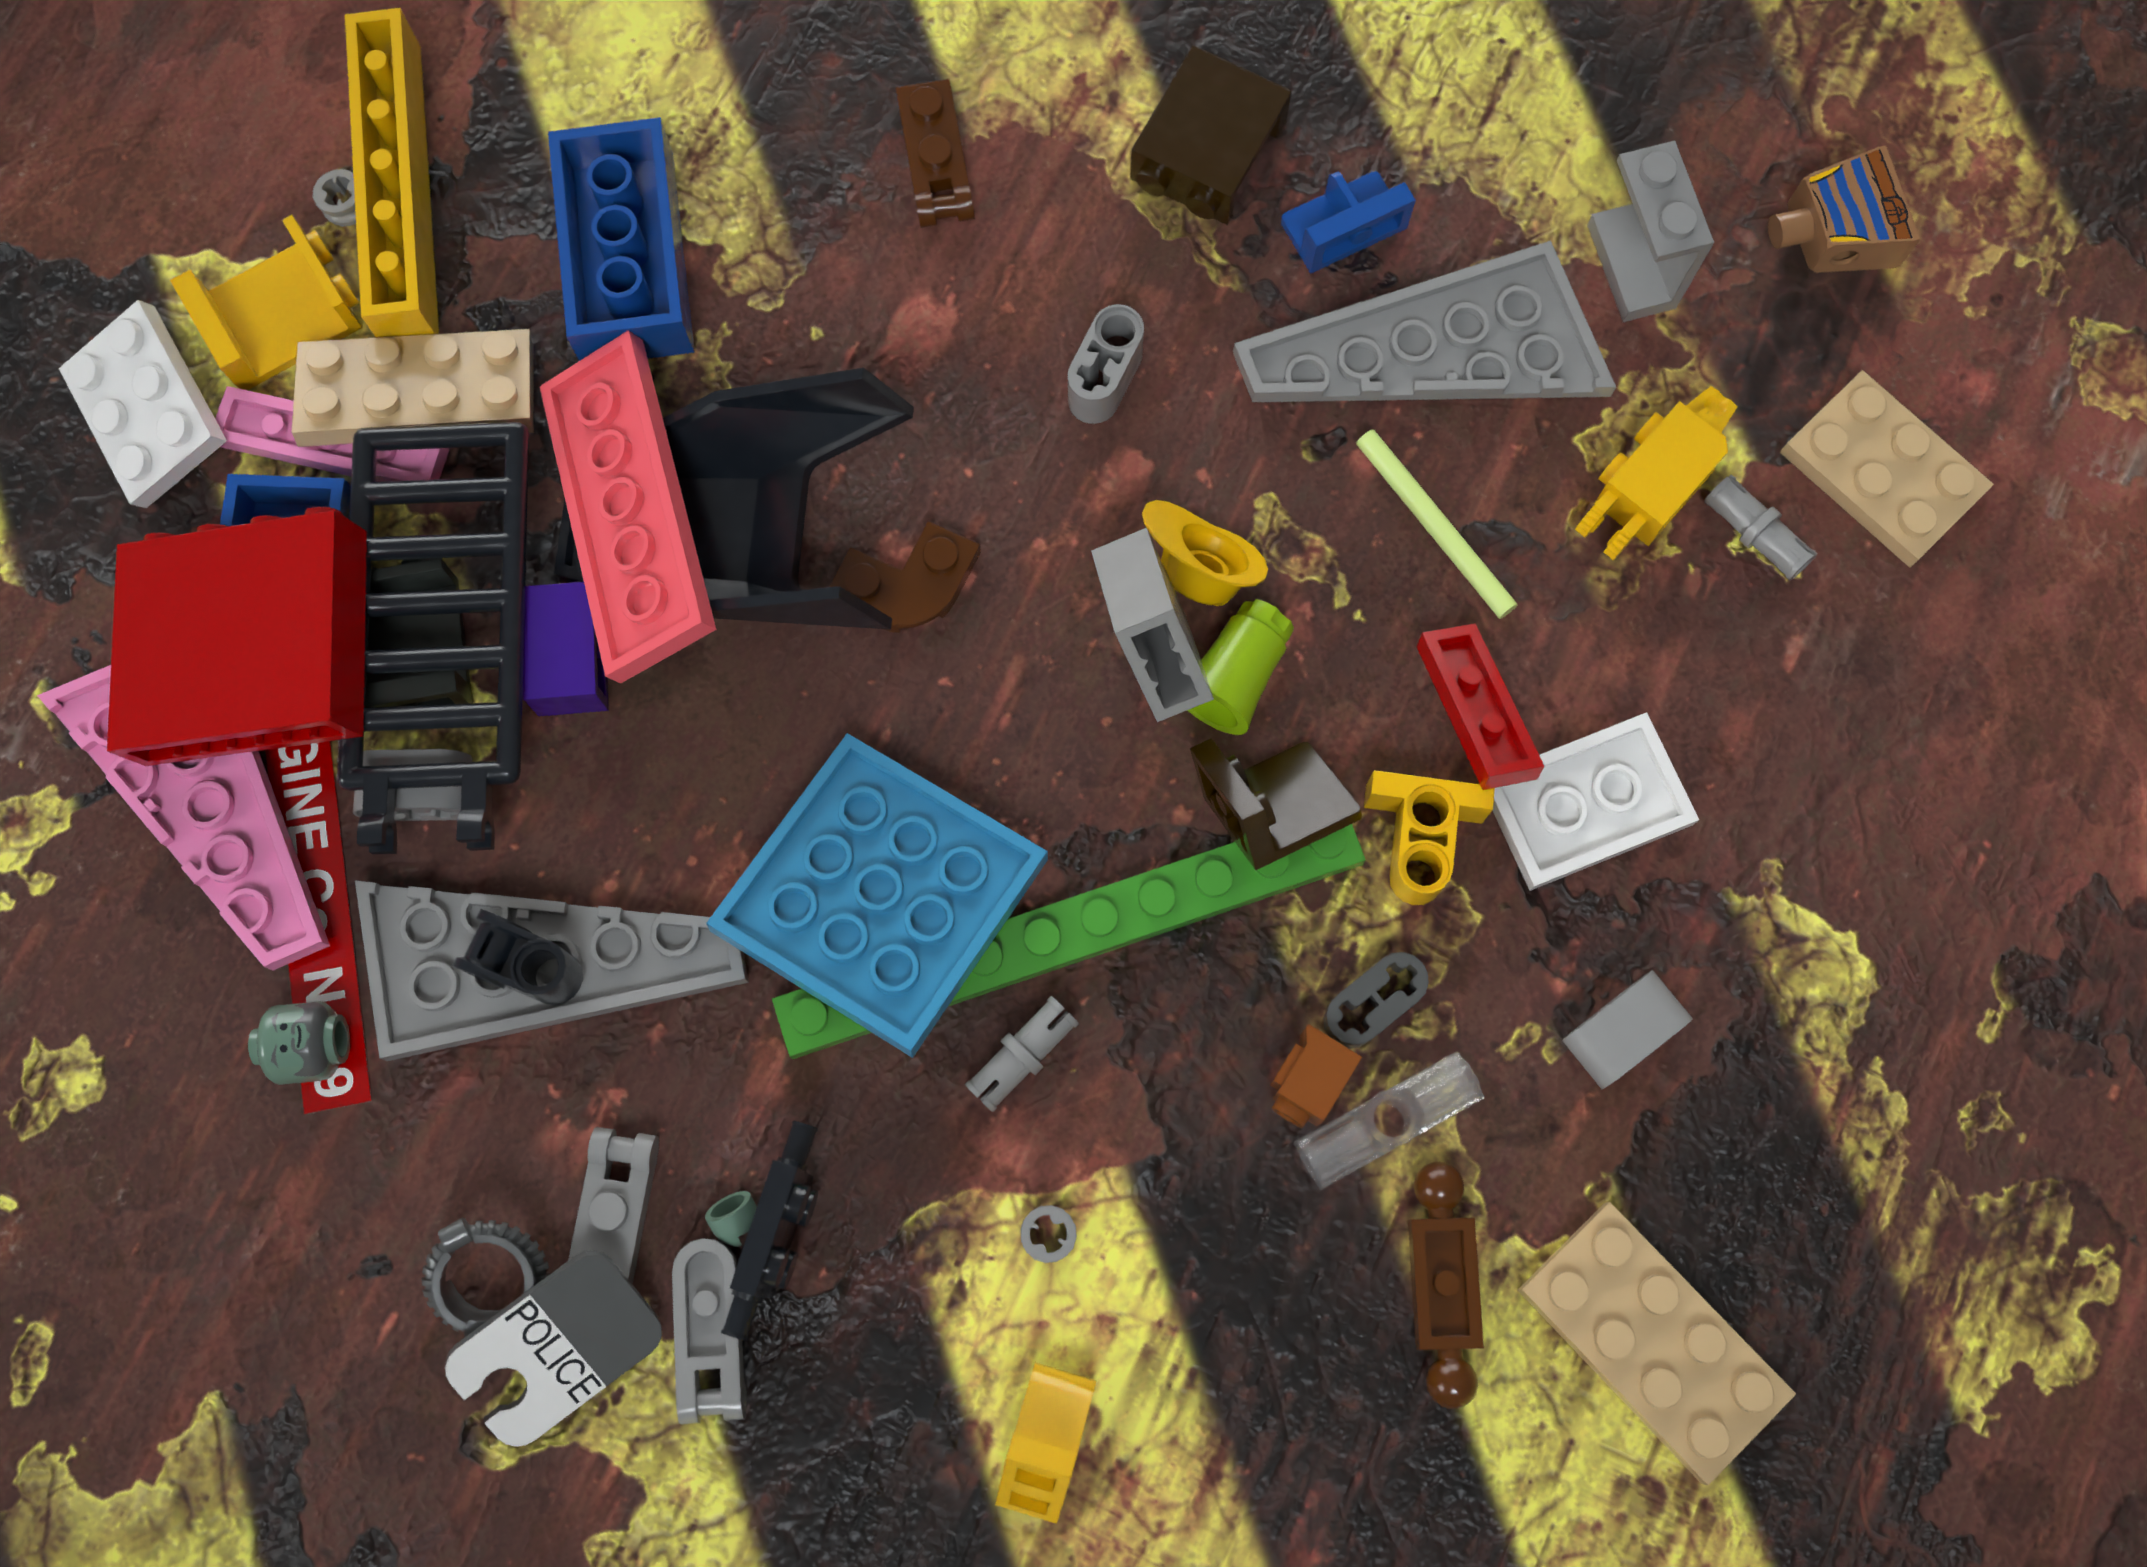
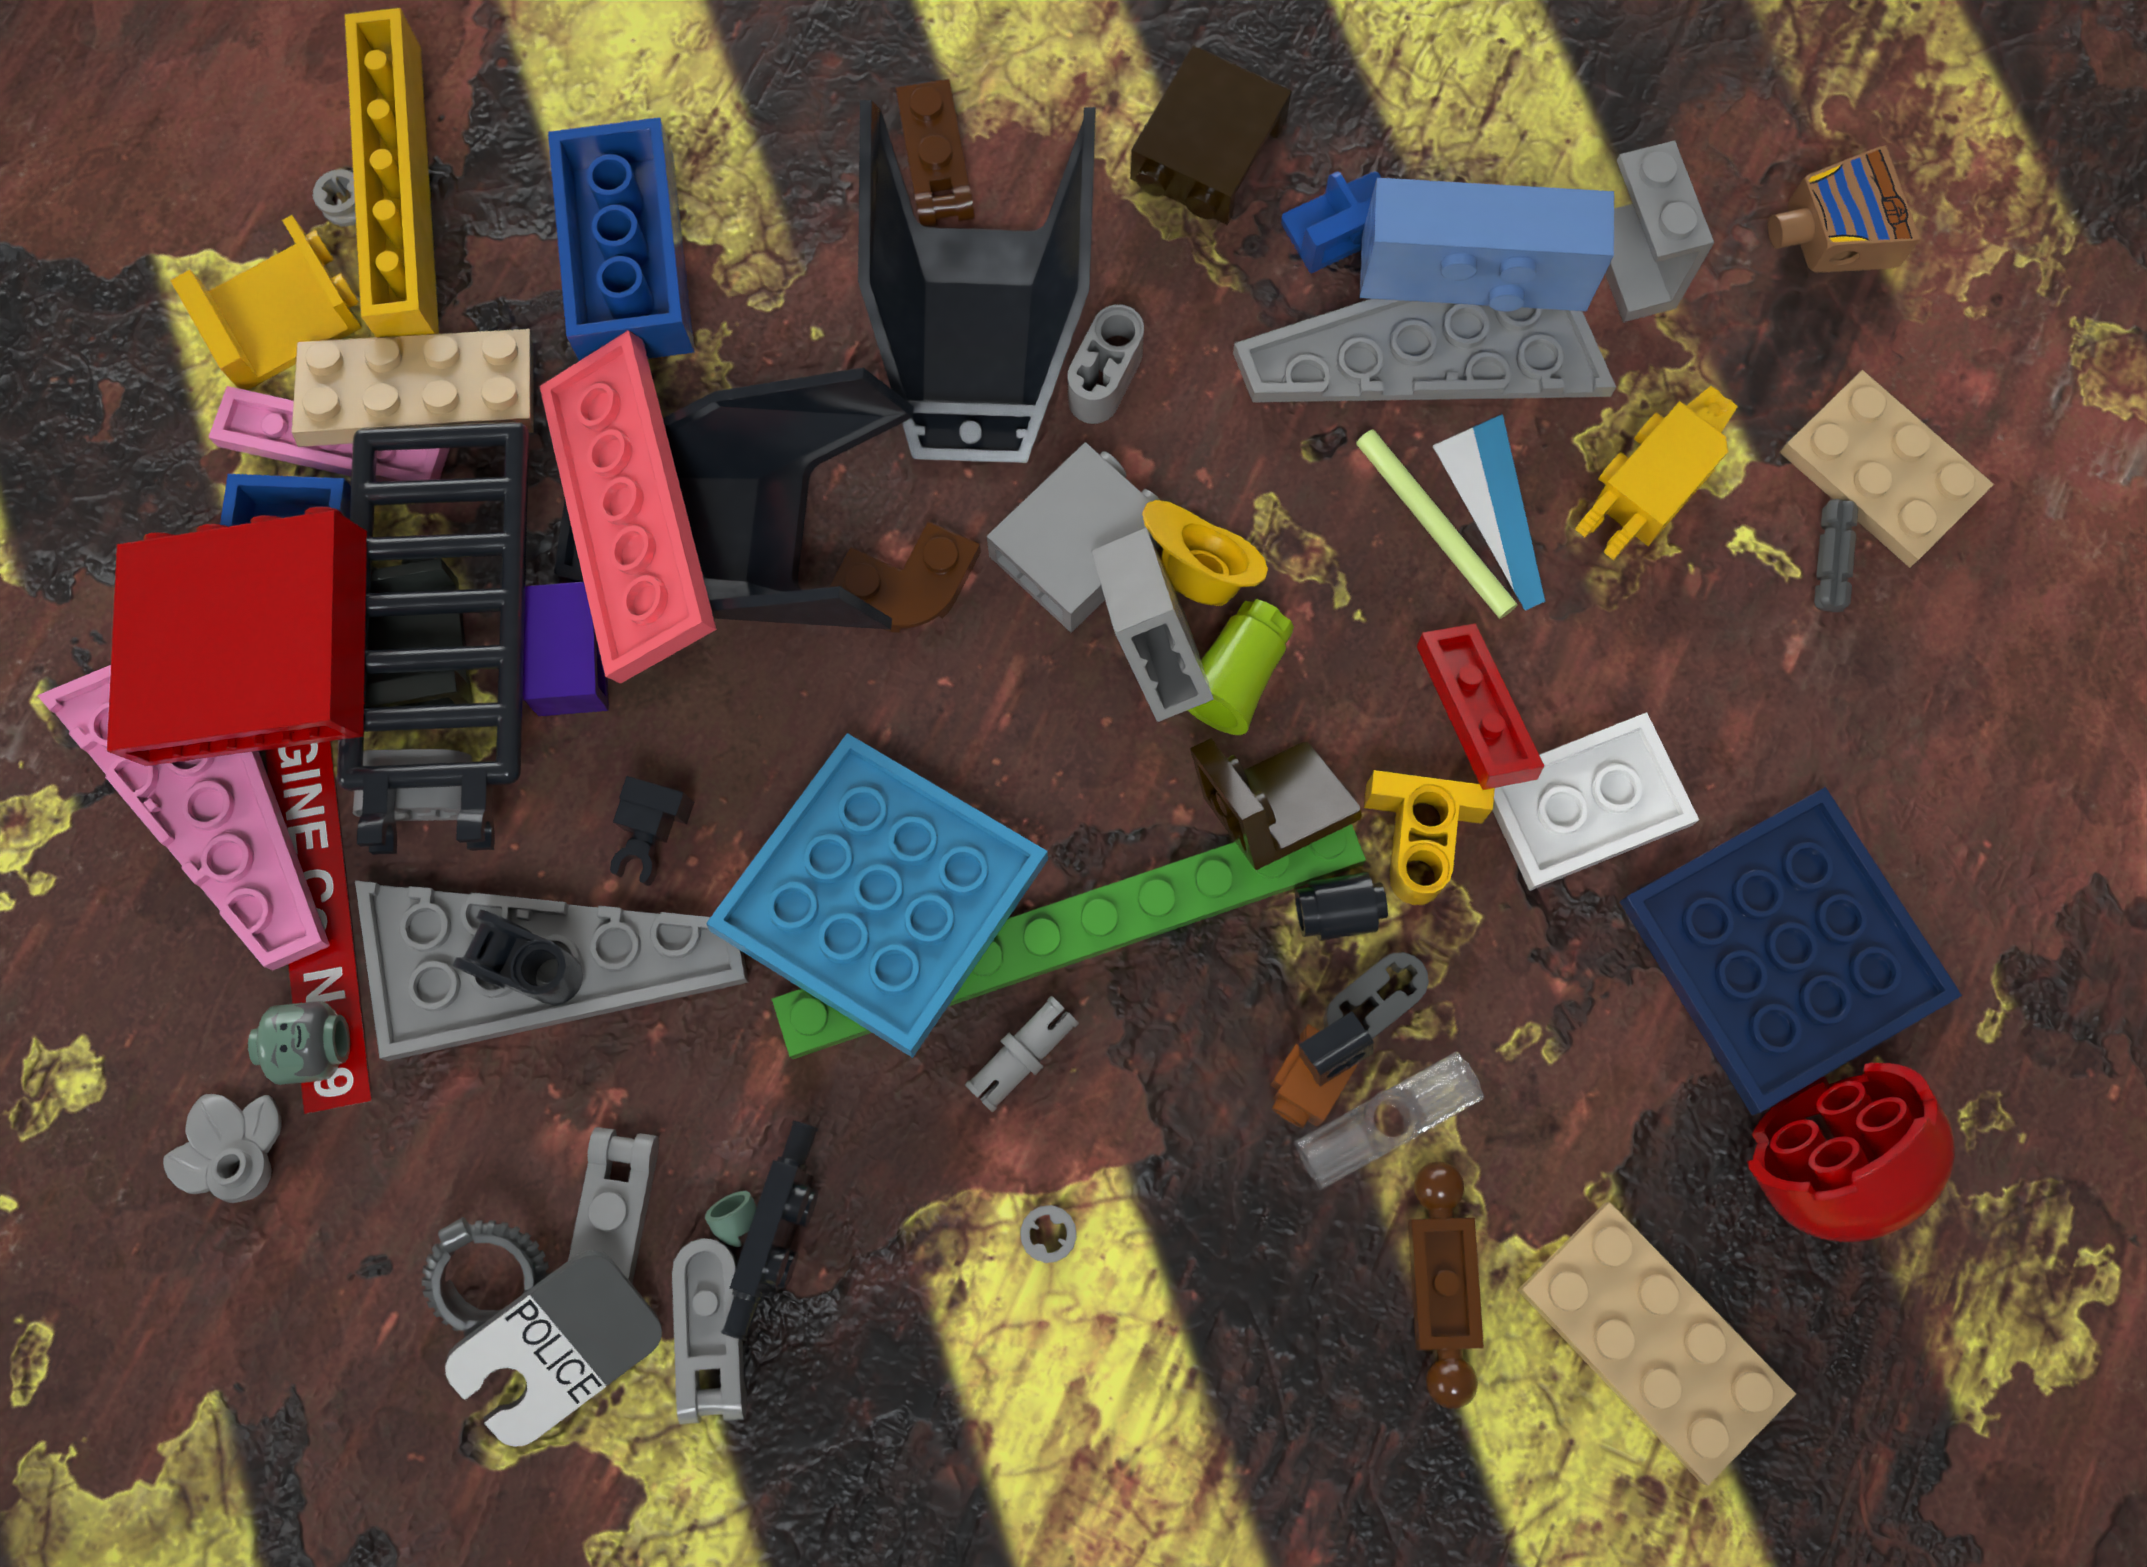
white plate [59,300,227,508] -> none
yellow tile [995,1362,1096,1524] -> none
light grey beam [1562,970,1693,1090] -> none
light grey pin [1704,474,1818,581] -> none
none -> light grey plate [163,1094,281,1203]
none -> black piece [610,776,695,886]
none -> black windscreen [858,100,1096,463]
none -> light grey brick [987,442,1161,633]
none -> black brick [1295,872,1388,941]
none -> black piece [1299,1012,1374,1086]
none -> medium blue brick [1360,178,1614,311]
none -> dark azure sticker [1433,414,1545,611]
none -> dark blue plate [1620,787,1962,1115]
none -> red cylinder [1747,1063,1955,1242]
none -> dark grey axle [1814,499,1858,612]

